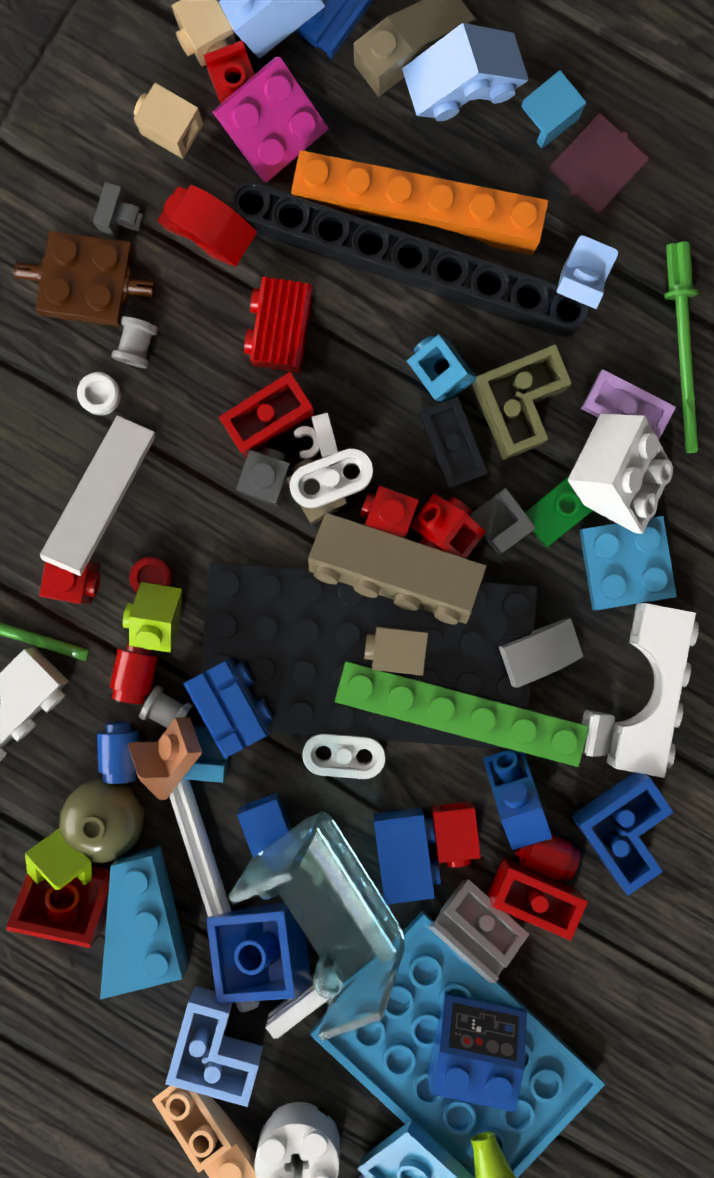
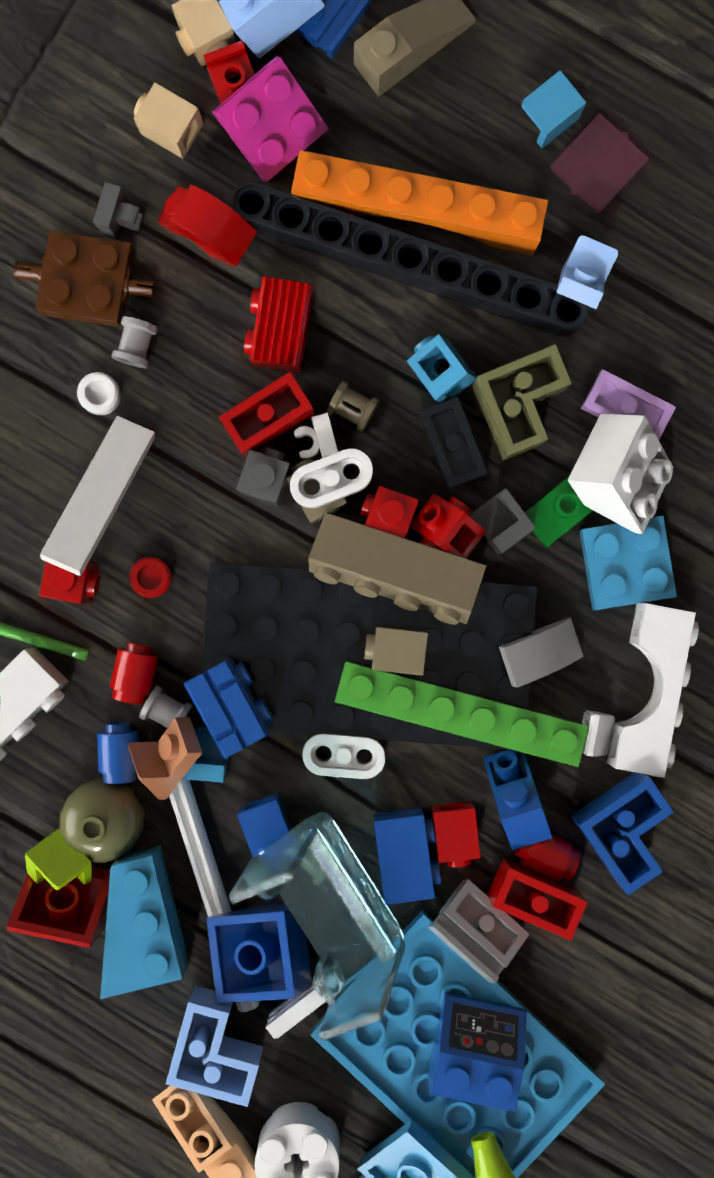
lime brick [123,582,182,653] -> none
light blue brick [402,23,529,121] -> none
bright green piece [664,241,698,453] -> none
none -> dark tan bush [326,380,380,433]

